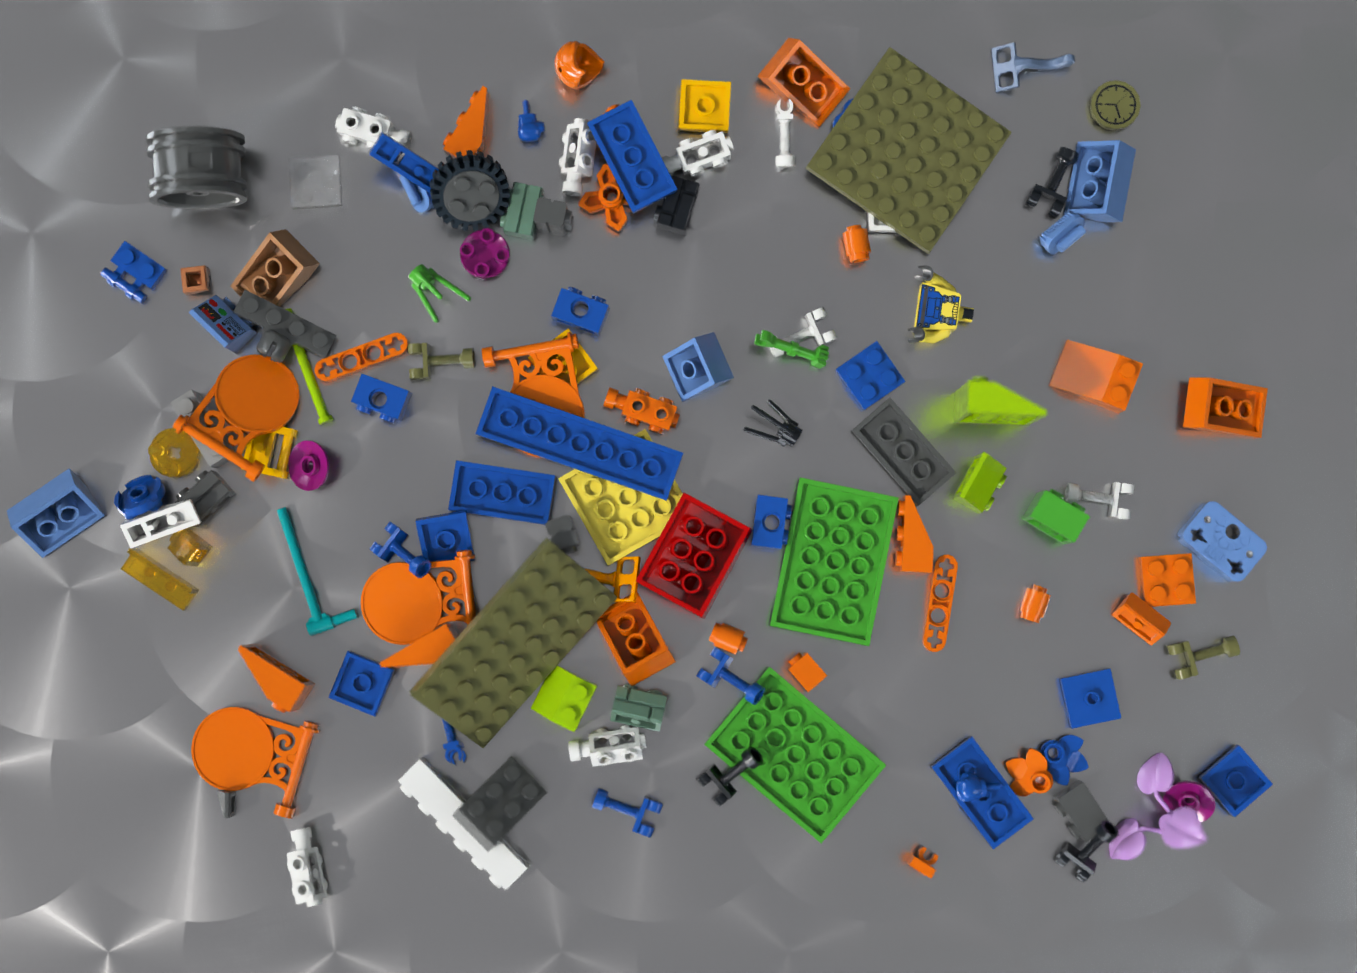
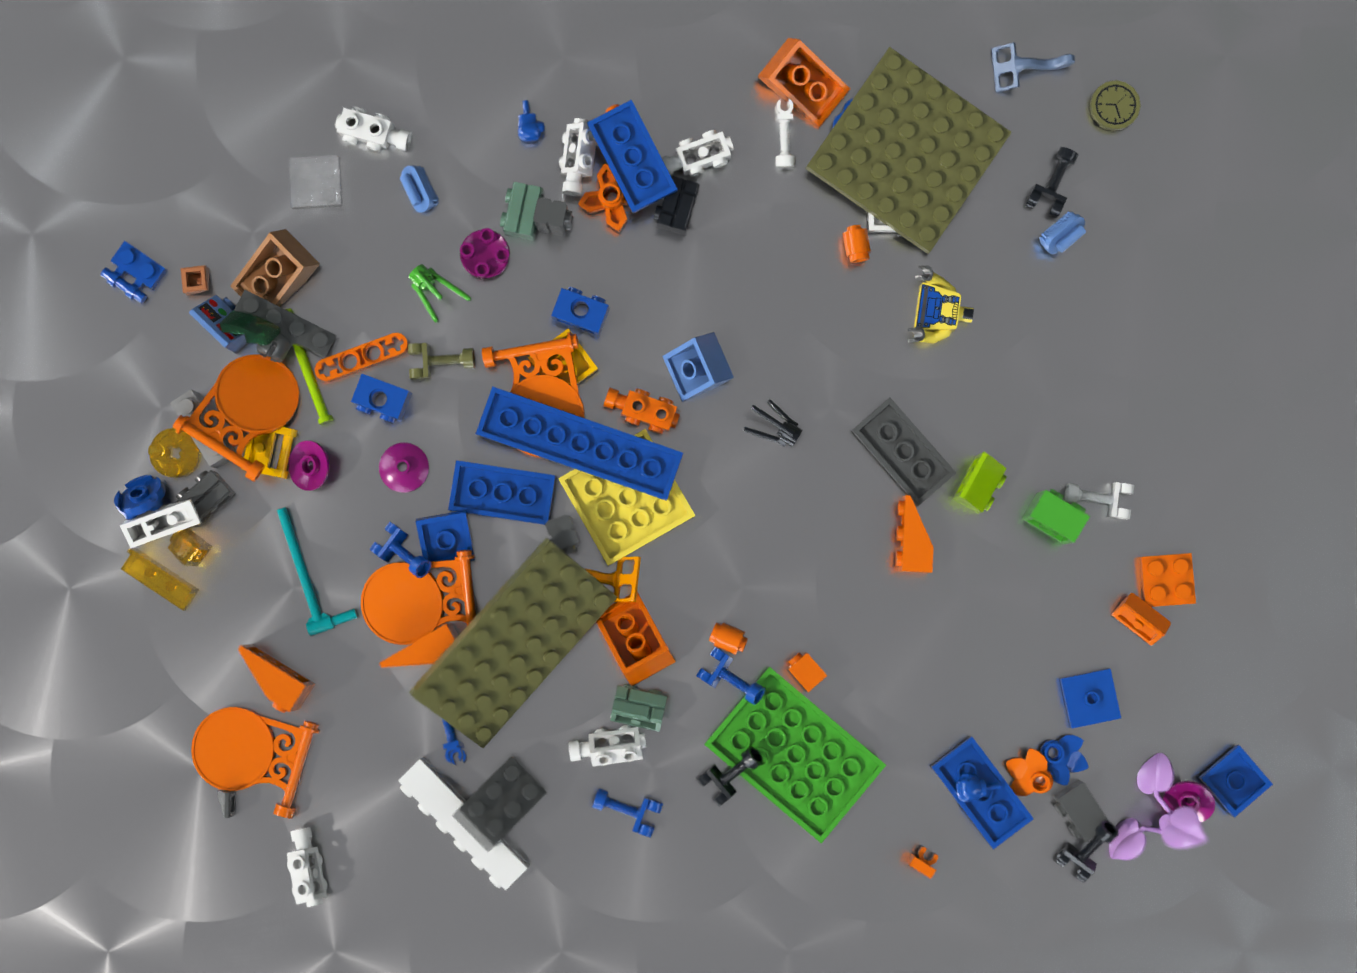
medium blue slope [7,468,105,558] -> none
dark grey wheel [146,126,247,209] -> none
blue plate [328,650,395,717] -> none
blue hinge [369,132,439,193] -> none
wheel [430,150,510,231] -> none
orange slope [443,86,489,159] -> none
lime slope [531,665,598,732] -> none
orange piece [554,41,605,90] -> none
red slope [635,493,752,619] -> none
yellow plate [679,79,731,133] -> none
blue brick [751,495,792,550] -> none
bright green piece [754,330,829,369] -> none
white bar [769,307,837,358] -> none
bright green plate [770,477,899,646] -> none
blue plate [835,341,906,411] -> none
orange beam [922,555,958,652] -> none
lime slope [954,377,1047,425] -> none
orange brick [1020,584,1051,623] -> none
orange slope [1049,339,1143,414] -> none
medium blue slope [1064,140,1136,222] -> none
olive bar [1167,635,1240,680] -> none
medium blue axle [1177,501,1267,582] -> none
orange slope [1183,377,1268,438] -> none
none -> clear green slope [220,311,281,346]
none -> magenta dish [379,443,429,493]

